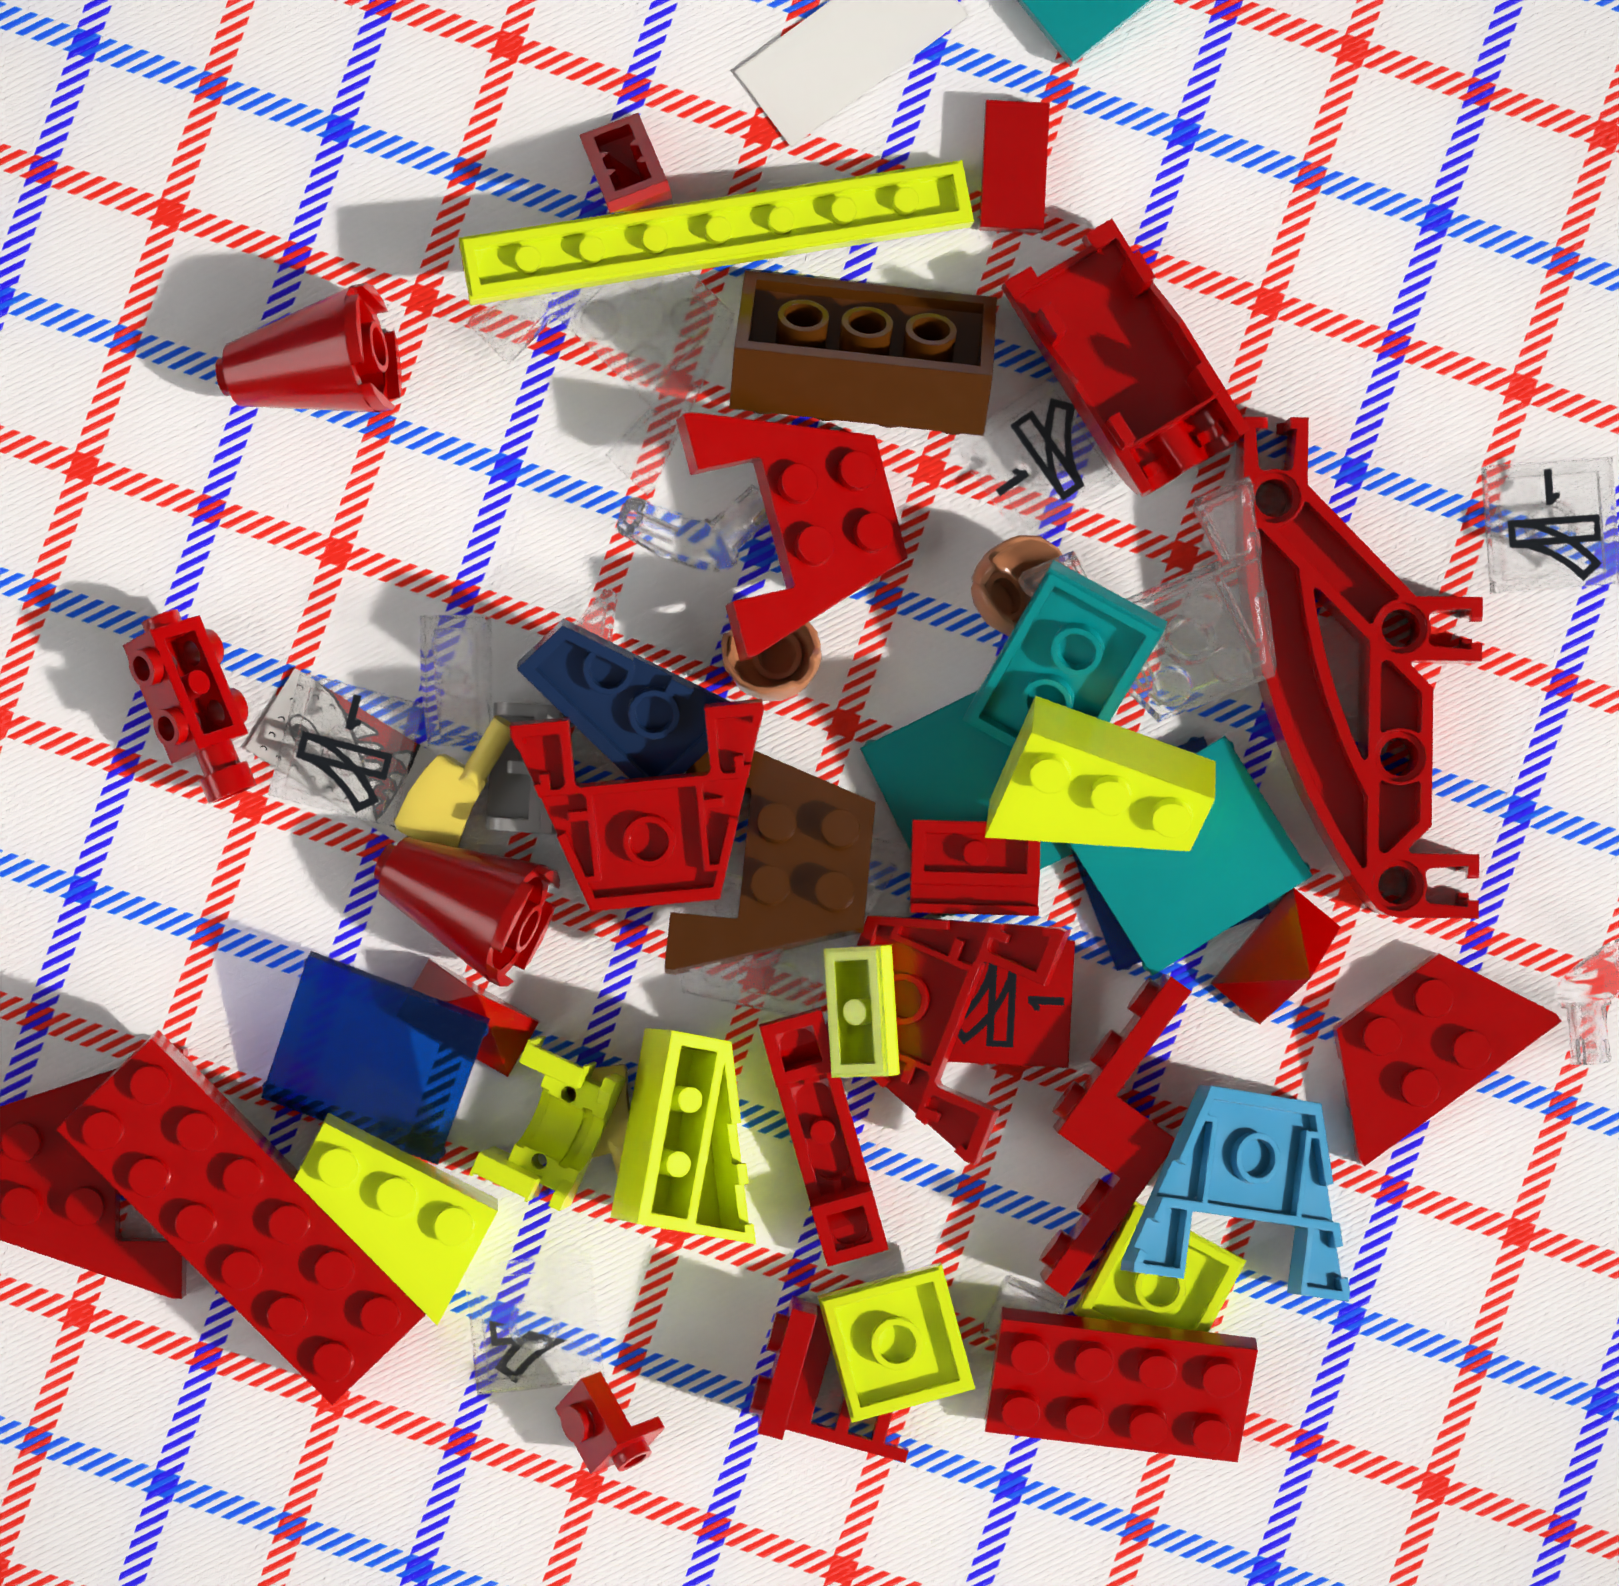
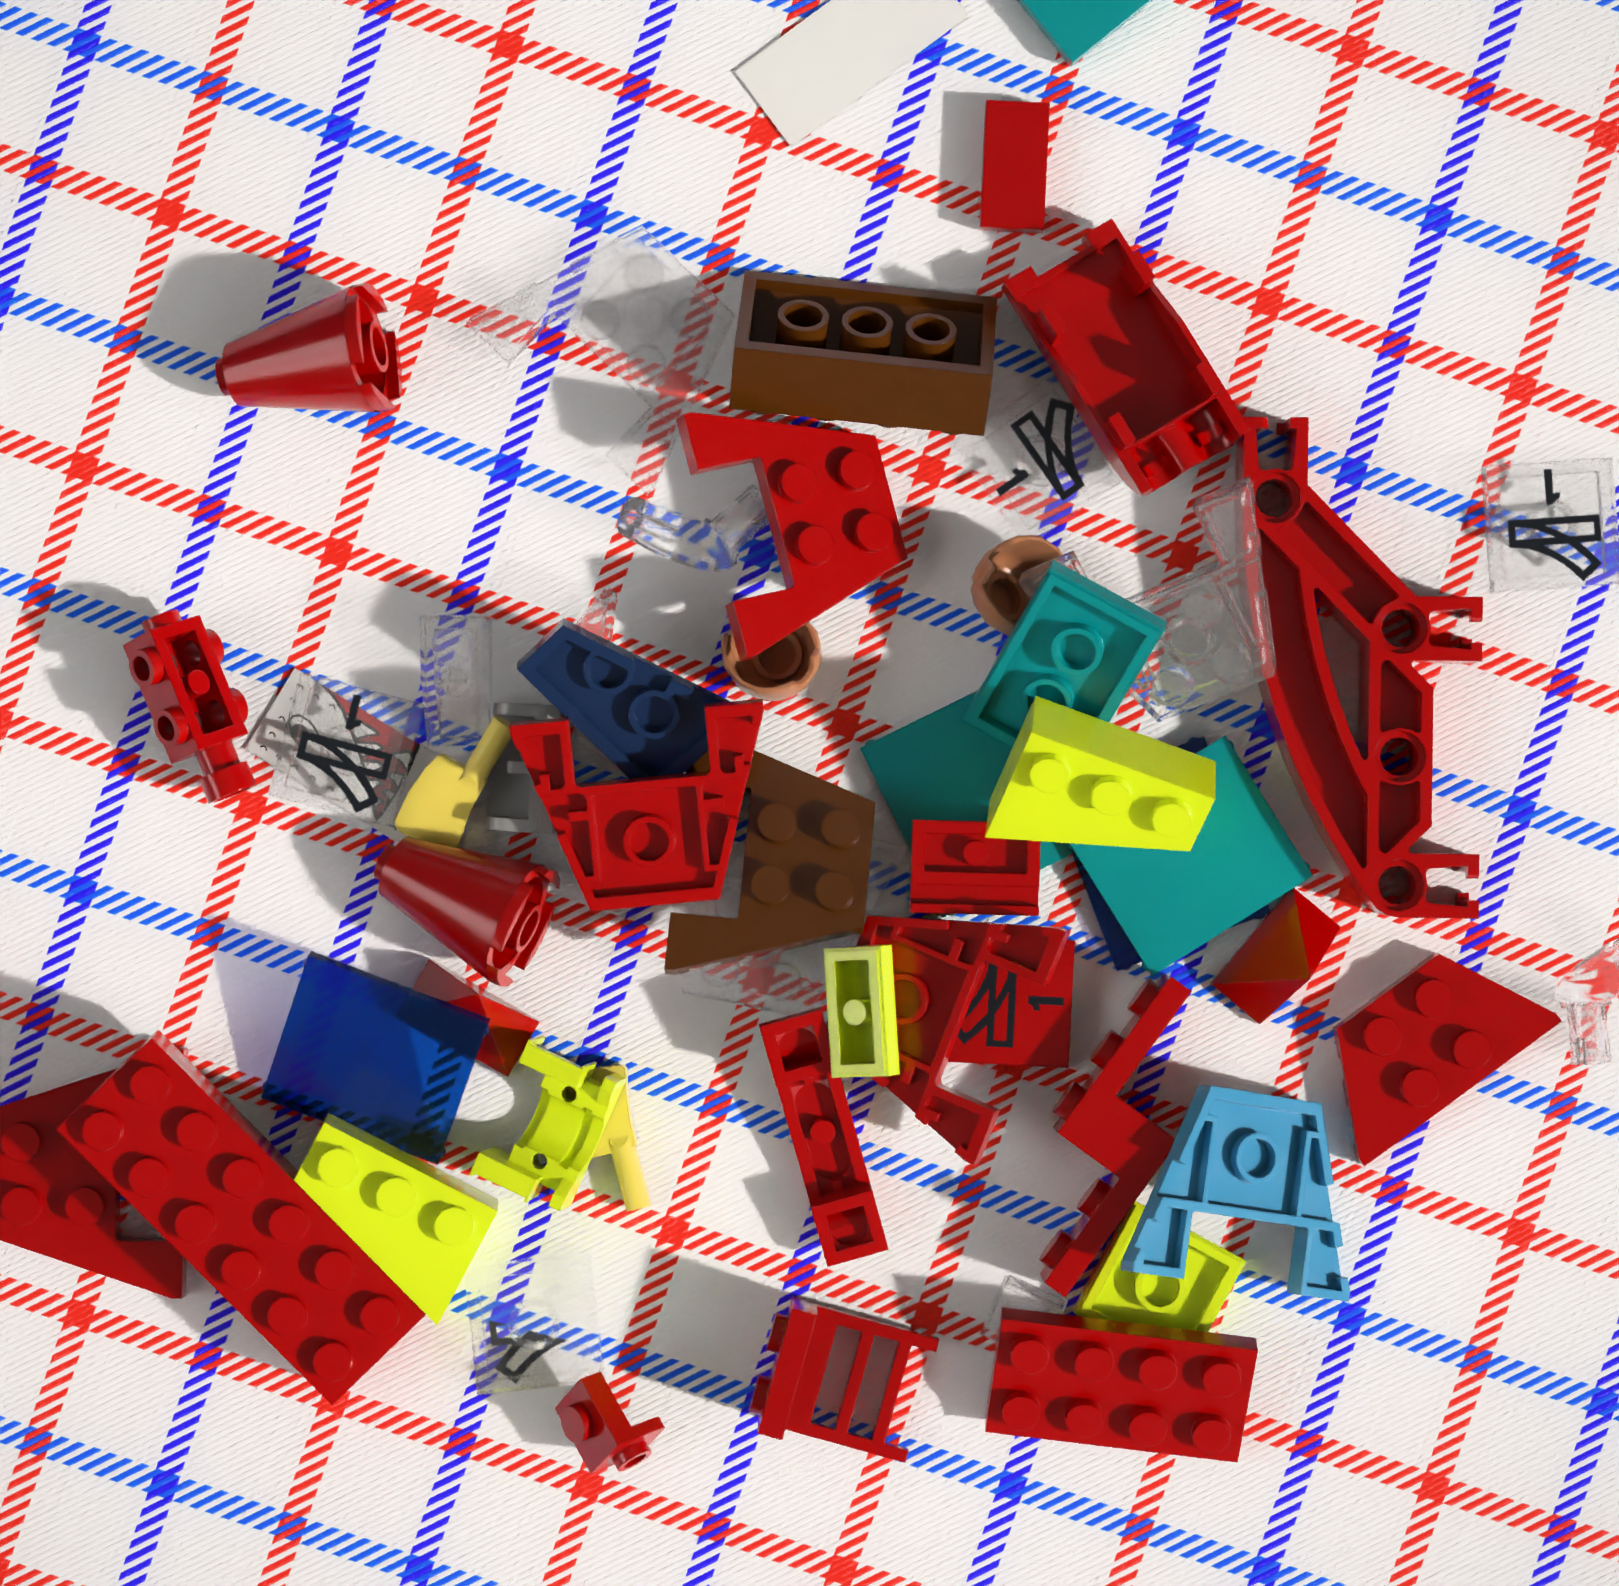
neon yellow tile [458,160,974,306] -> none
red slope [579,113,673,213] -> none
neon yellow wedge [610,1028,756,1244] -> none
neon yellow tile [818,1262,975,1423] -> none

